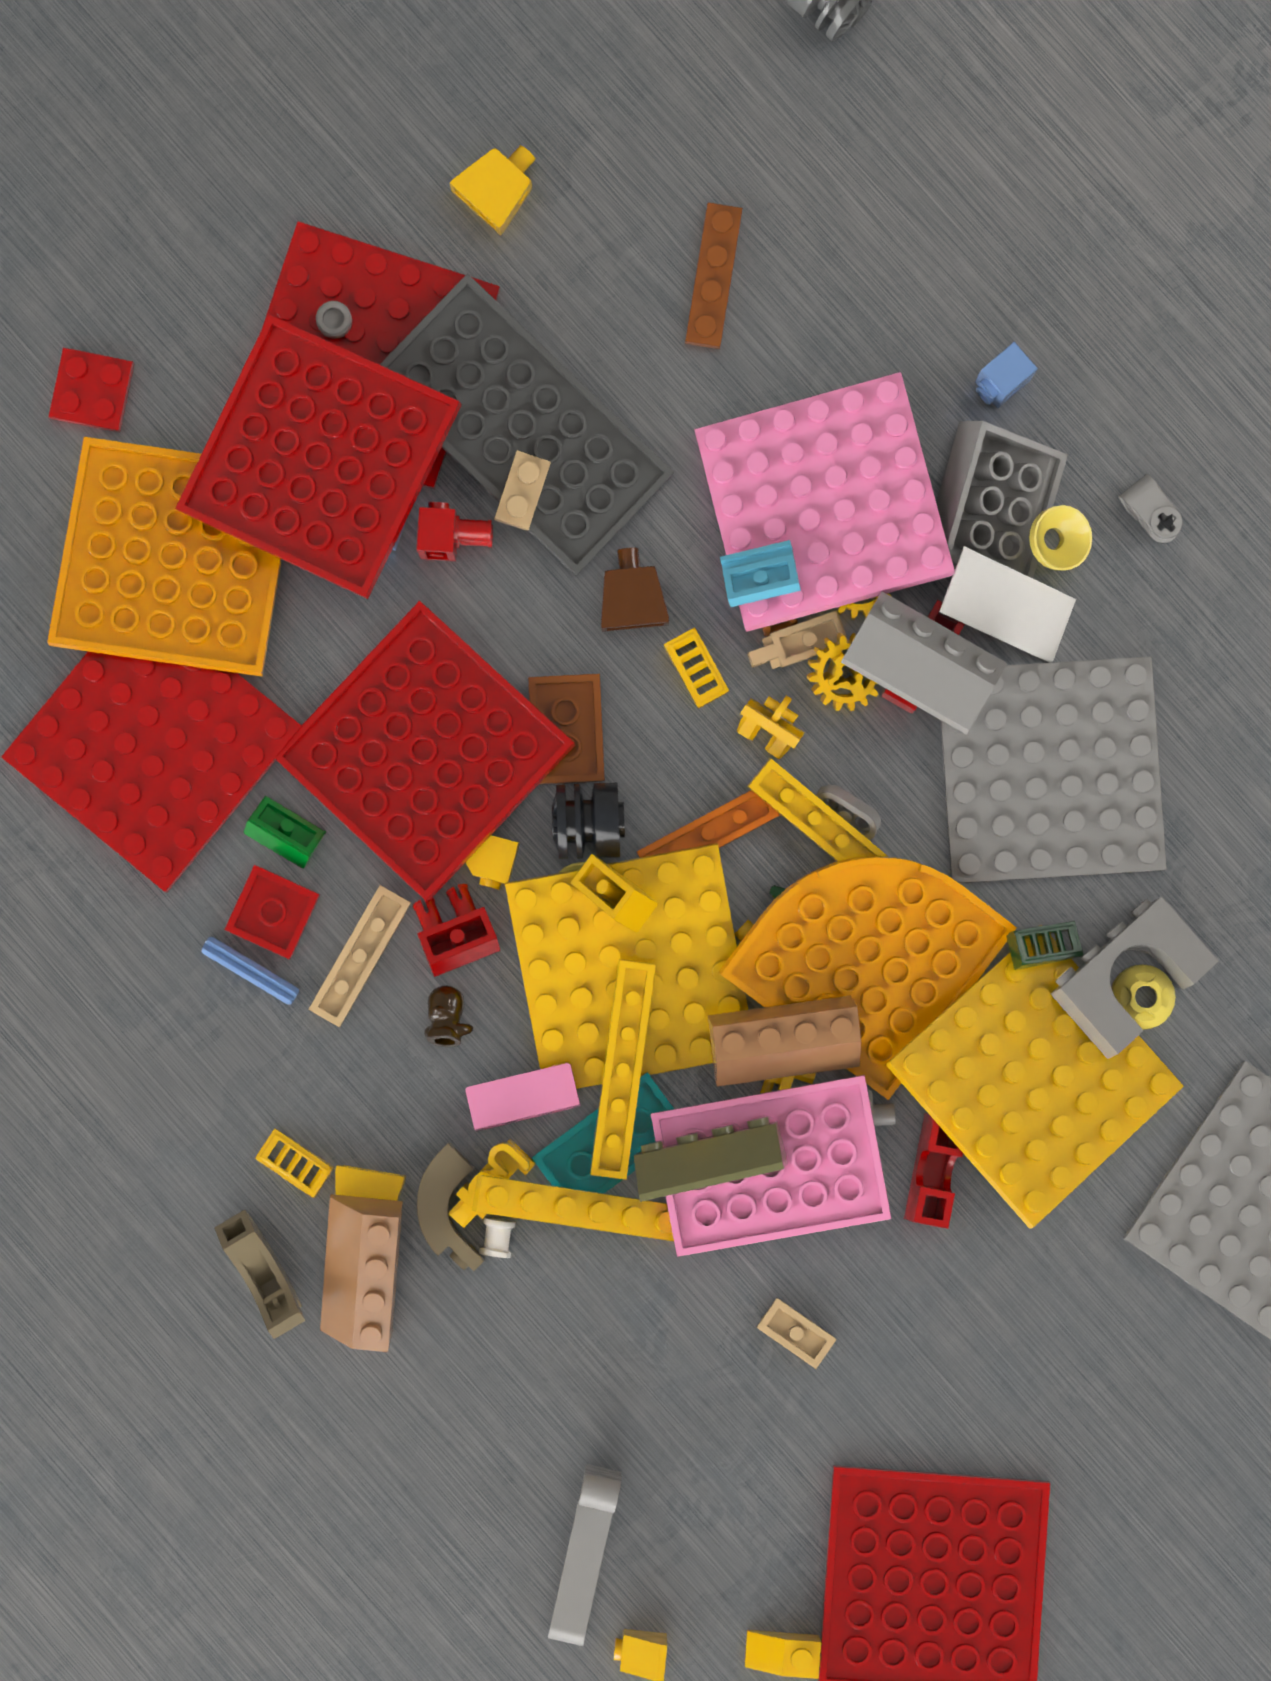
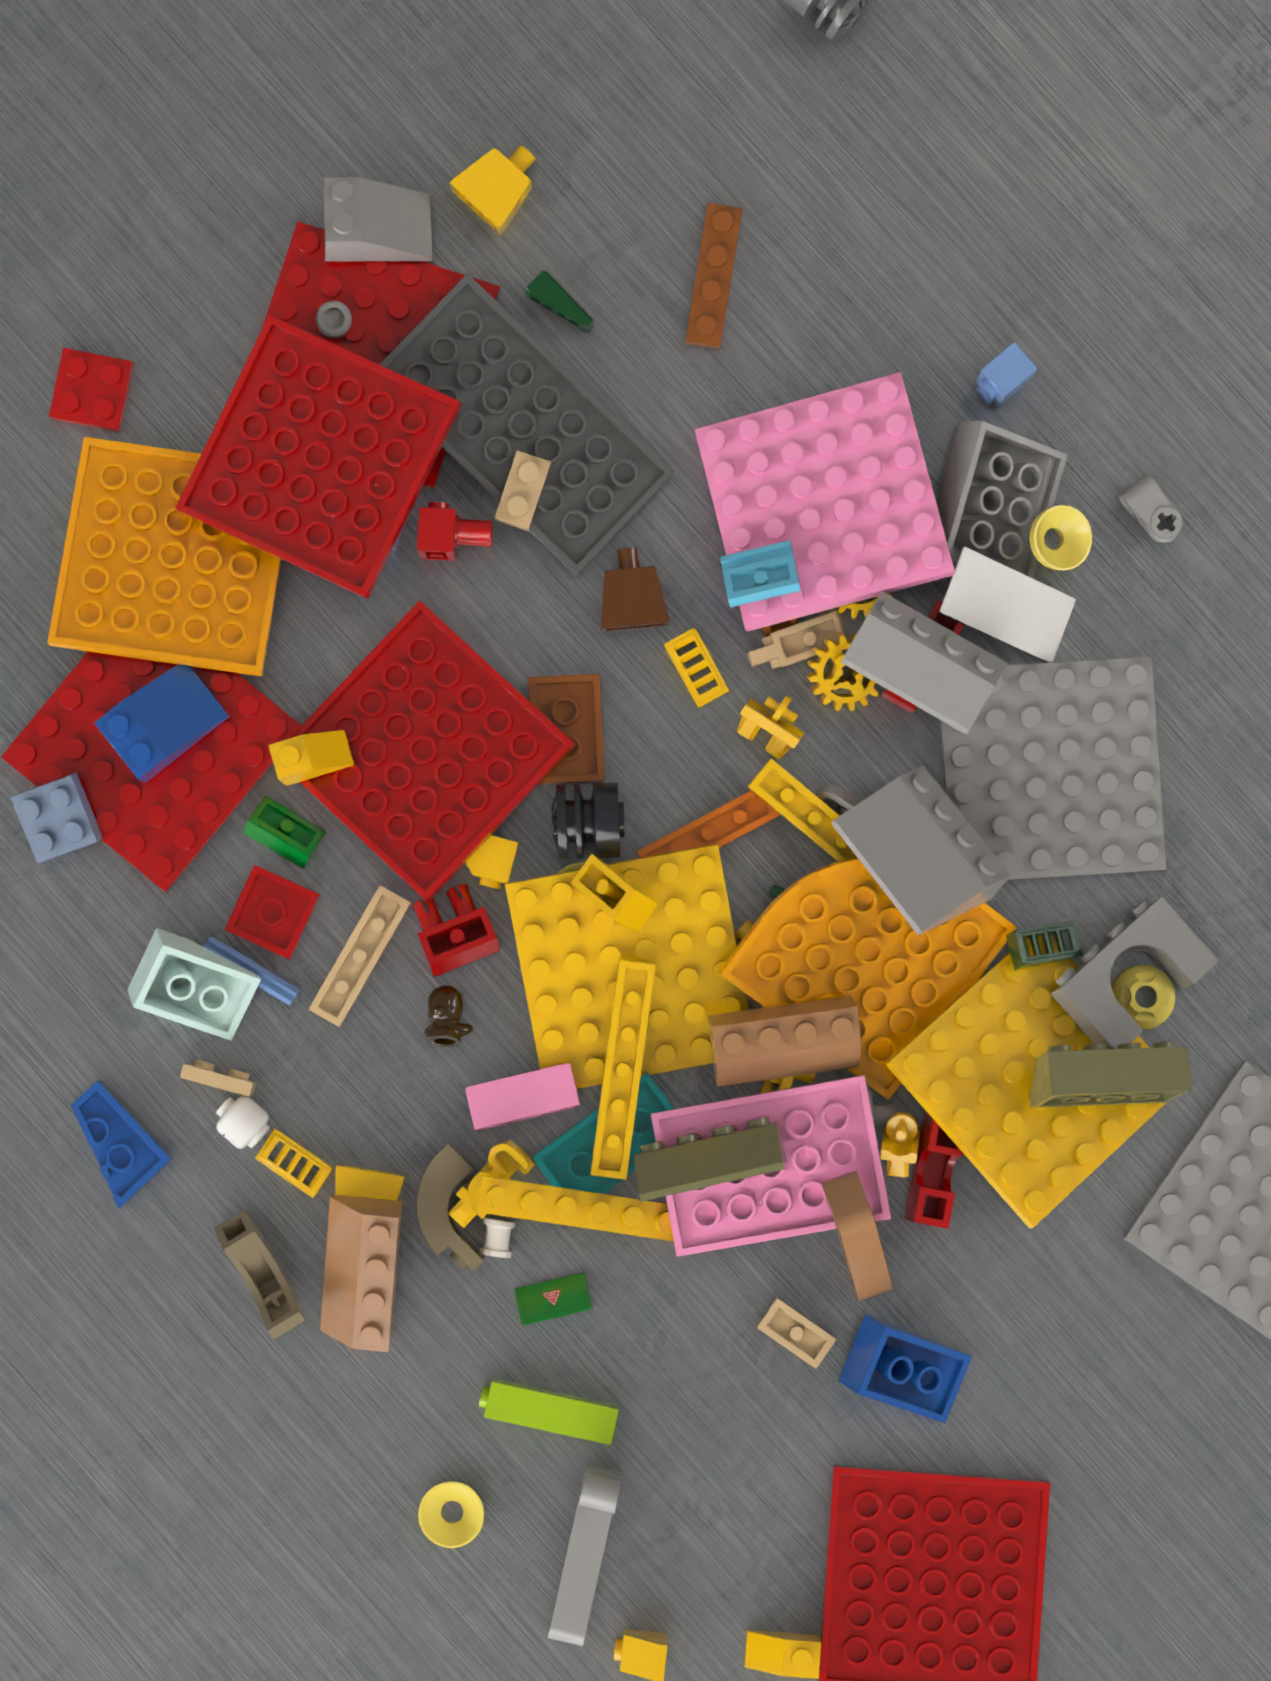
none -> sand blue plate [10,772,103,864]
none -> blue wing [71,1080,173,1209]
none -> blue slope [94,664,230,783]
none -> light aqua slope [127,928,261,1041]
none -> tan plate [180,1059,257,1097]
none -> white head [216,1095,270,1149]
none -> yellow slope [269,730,354,786]
none -> light grey slope [324,177,432,261]
none -> light yellow piece [418,1481,484,1548]
none -> lime brick [479,1378,619,1445]
none -> green slope [514,1272,593,1326]
none -> dark green slope [524,270,594,332]
none -> medium nougat beam [821,1171,893,1301]
none -> light grey slope [831,766,1011,936]
none -> blue slope [838,1314,972,1423]
none -> yellow hips [880,1112,921,1178]
none -> olive slope [1030,1041,1192,1108]

